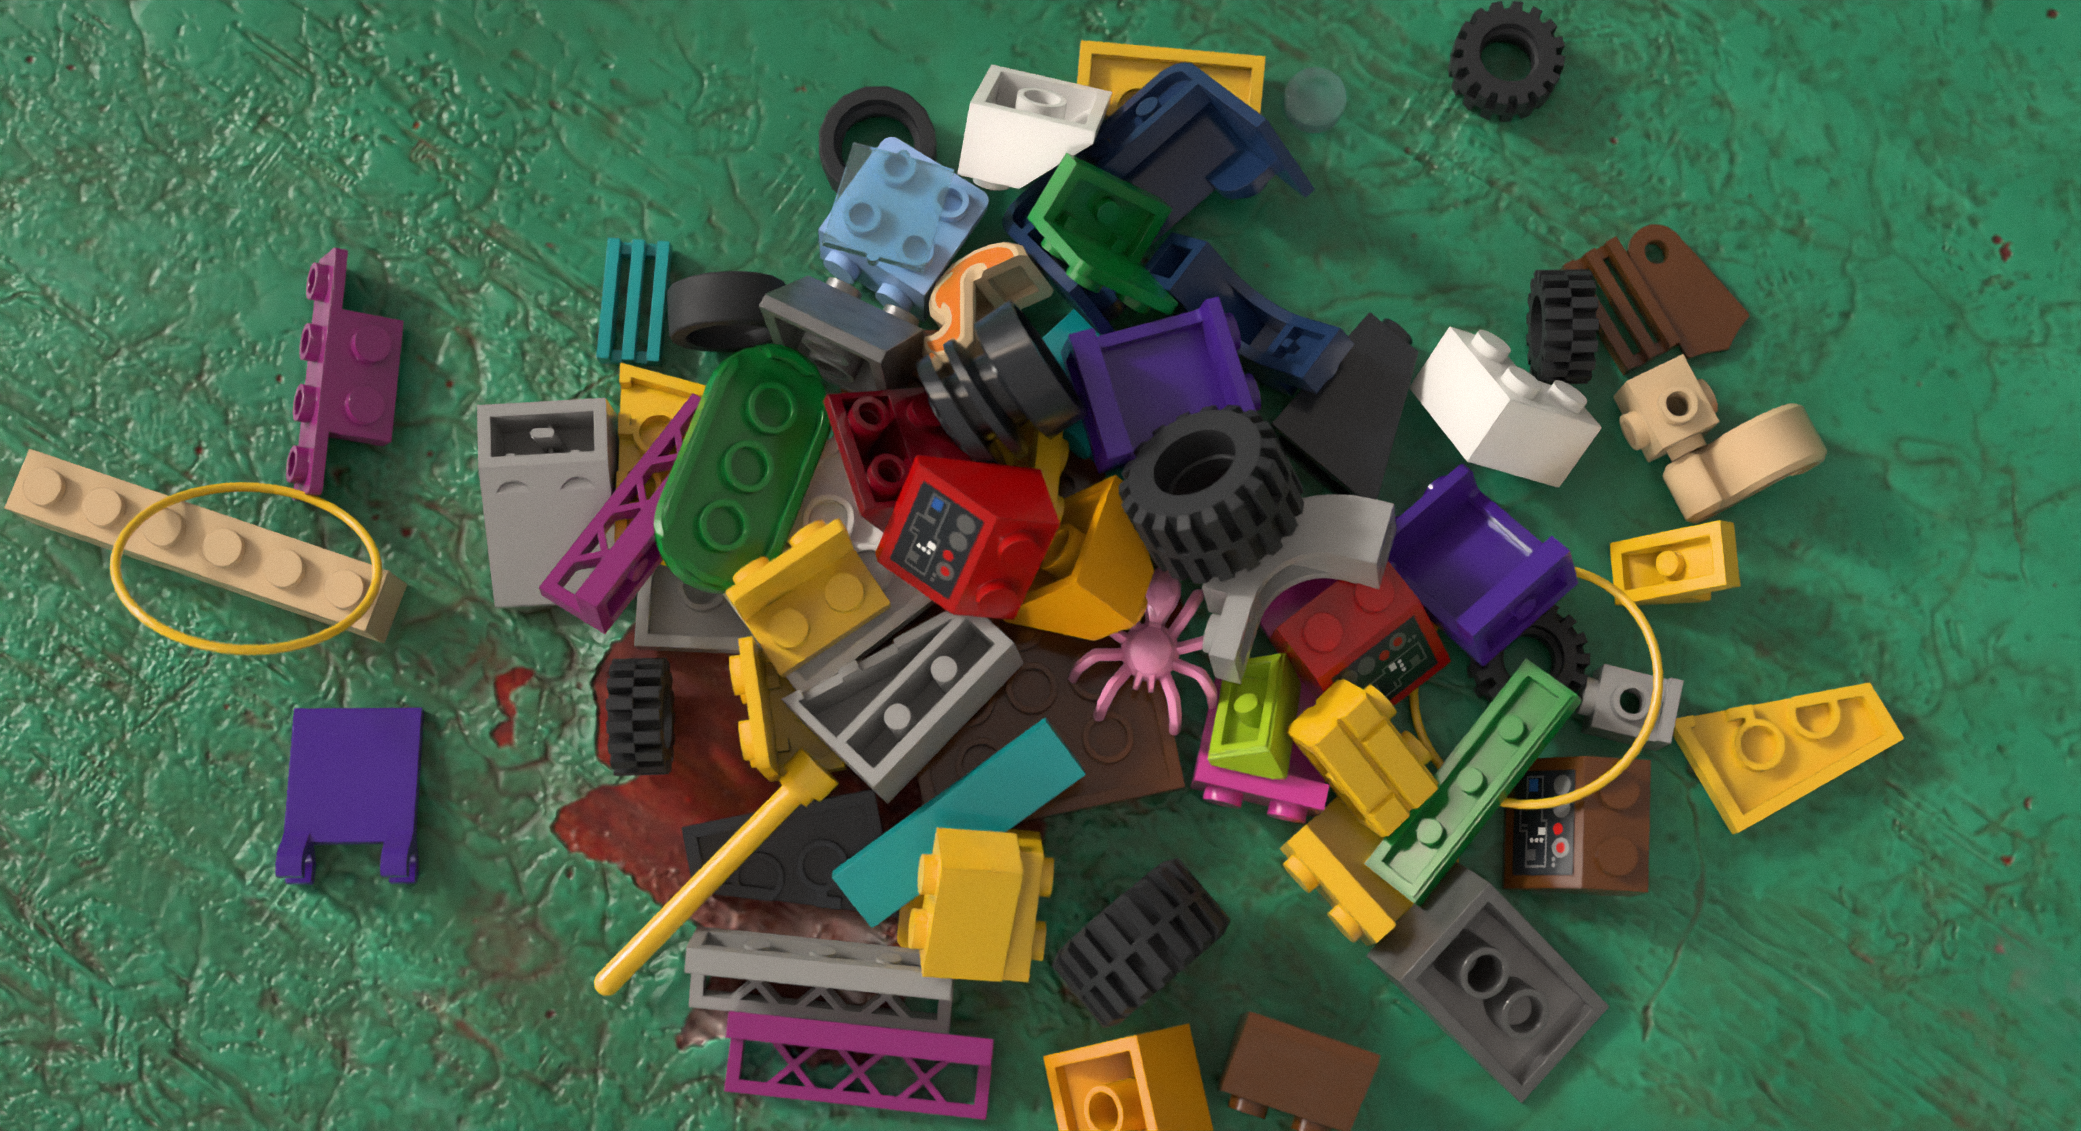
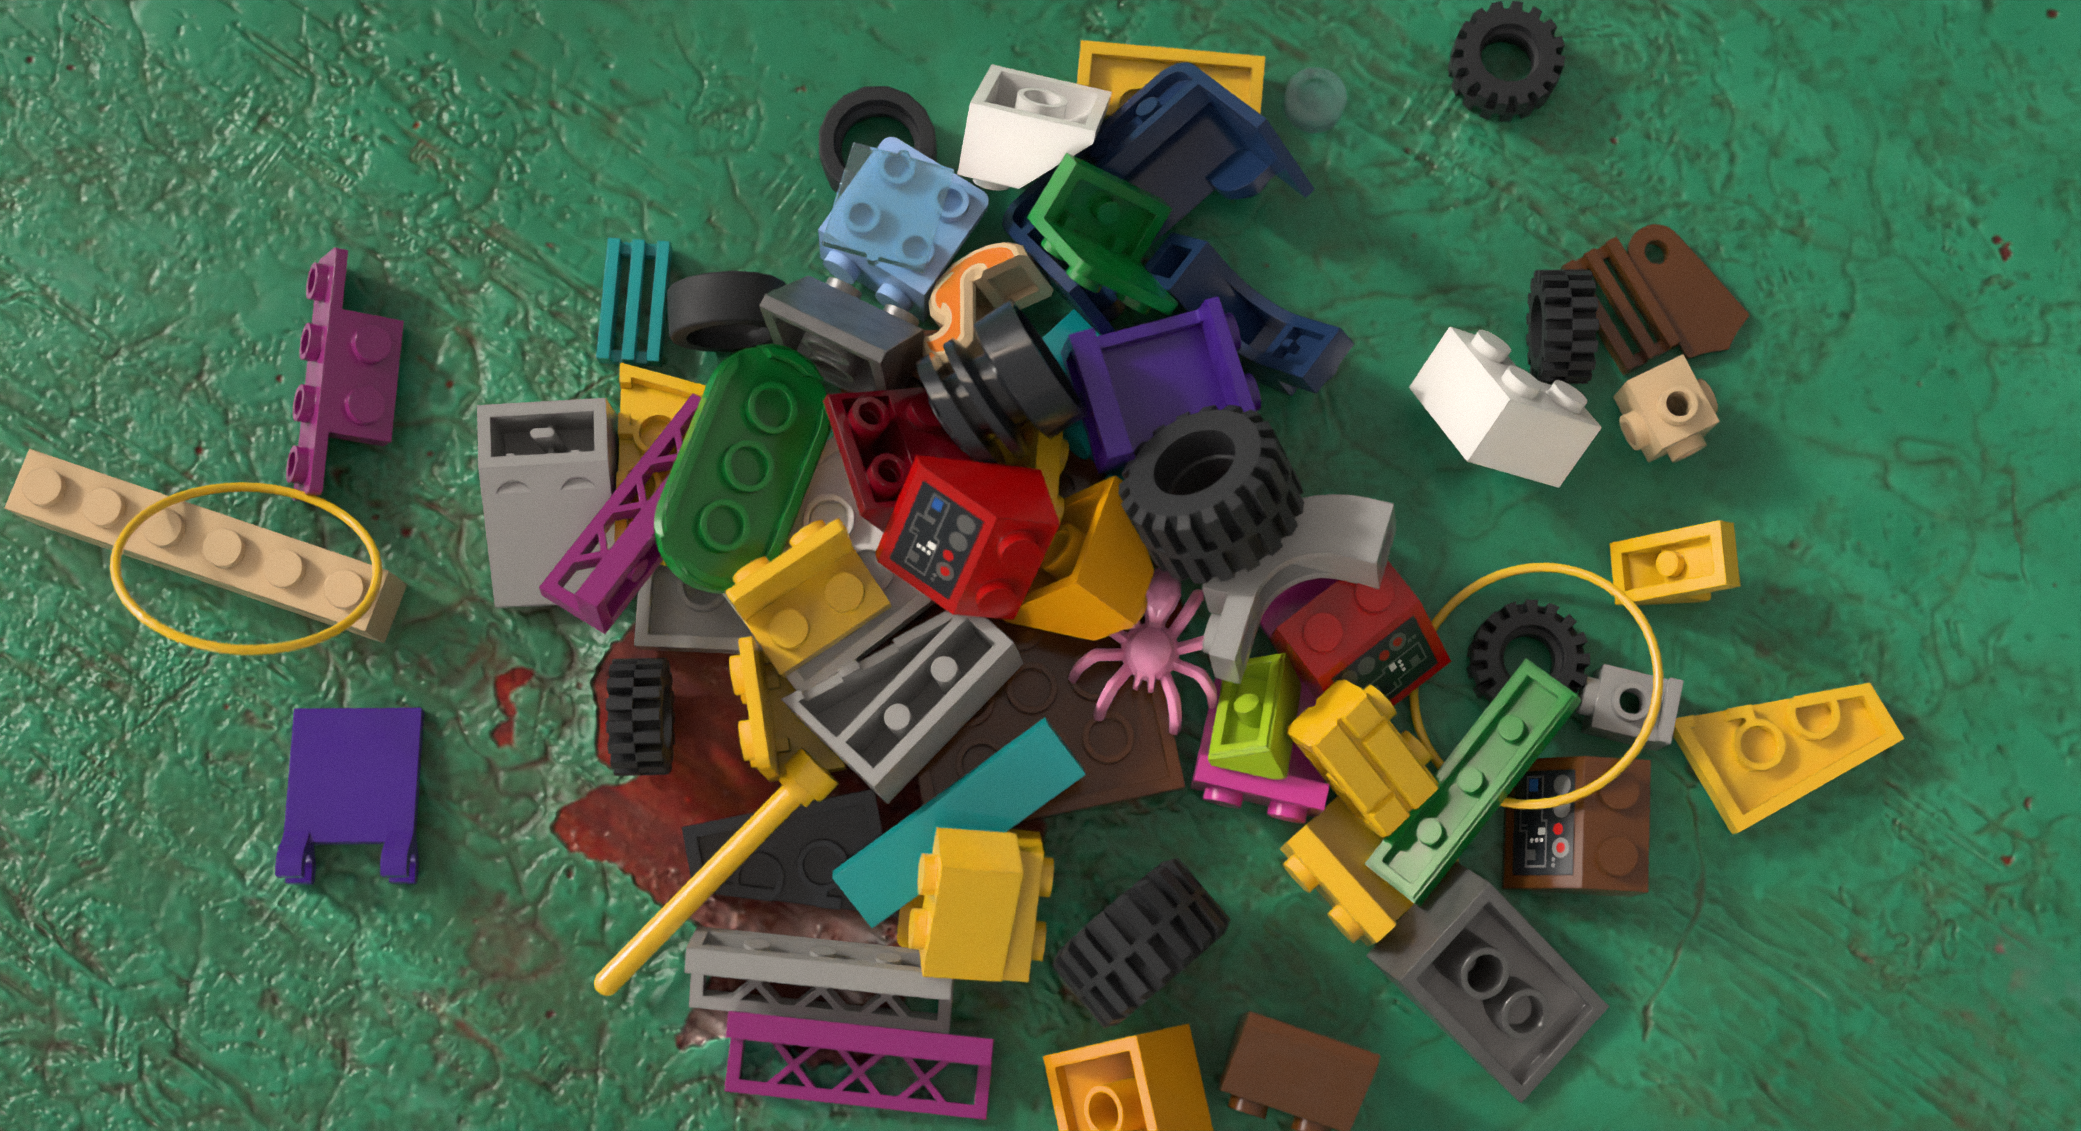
black slope [1271,312,1419,500] -> none
dark purple panel [1388,464,1578,667] -> none
tan animal [1662,403,1827,524] -> none

